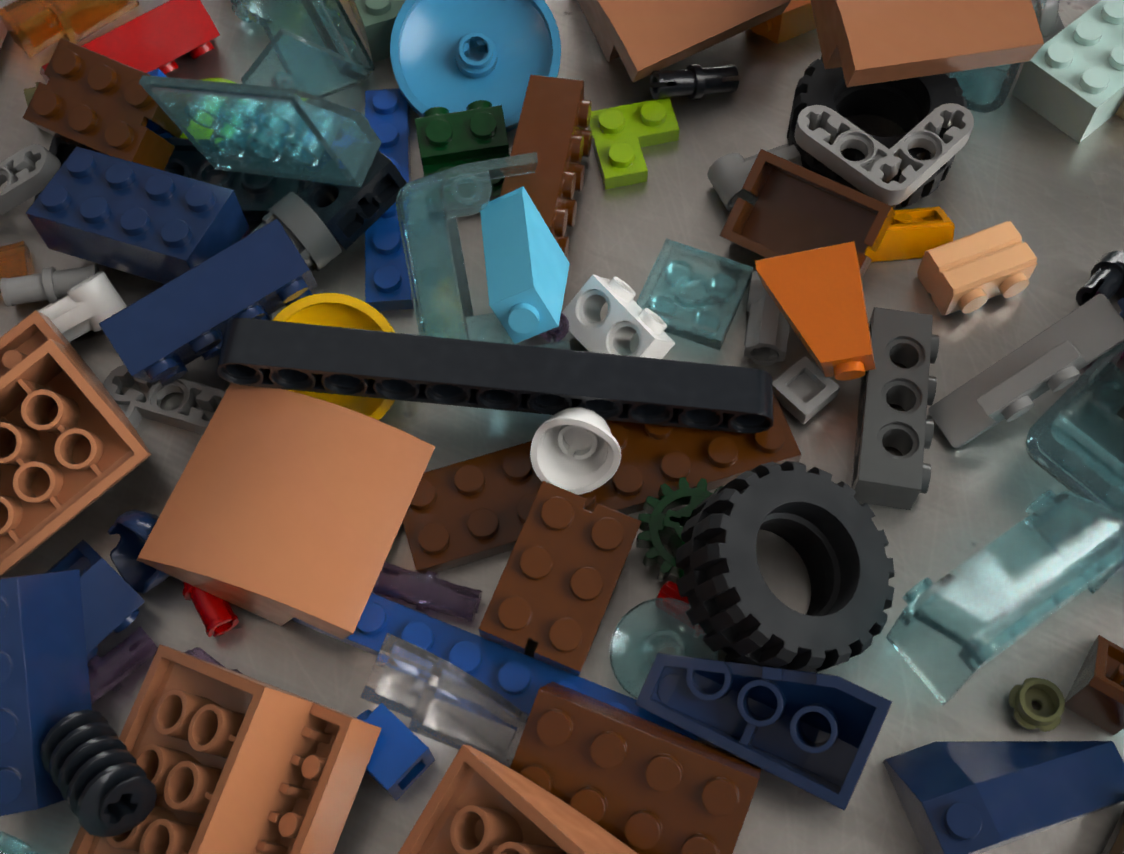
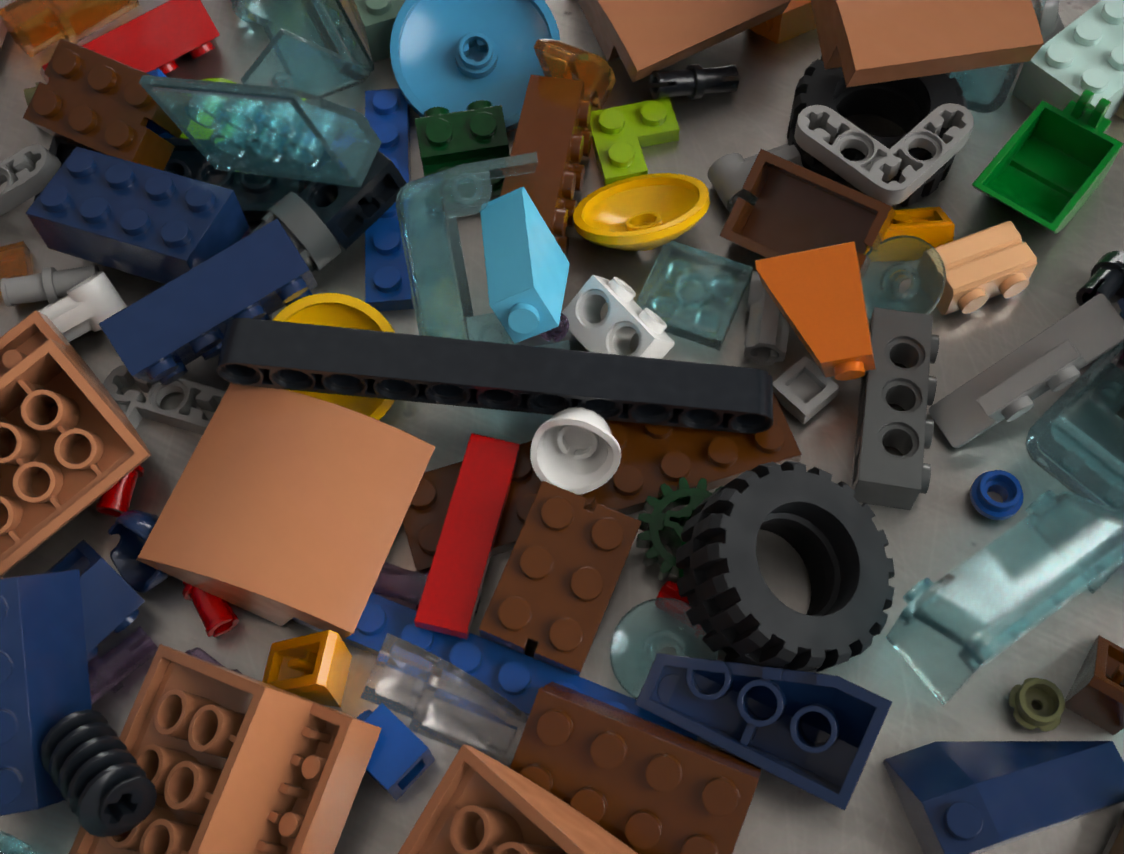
none -> red pin [96,463,145,517]
none -> light orange slope [262,630,352,707]
none -> red tile [414,433,520,639]
none -> clear orange slope [534,38,616,109]
none -> yellow dish [573,173,710,251]
none -> clear light blue dish [862,235,946,320]
none -> blue plate [970,470,1024,520]
none -> green piece [972,89,1124,234]

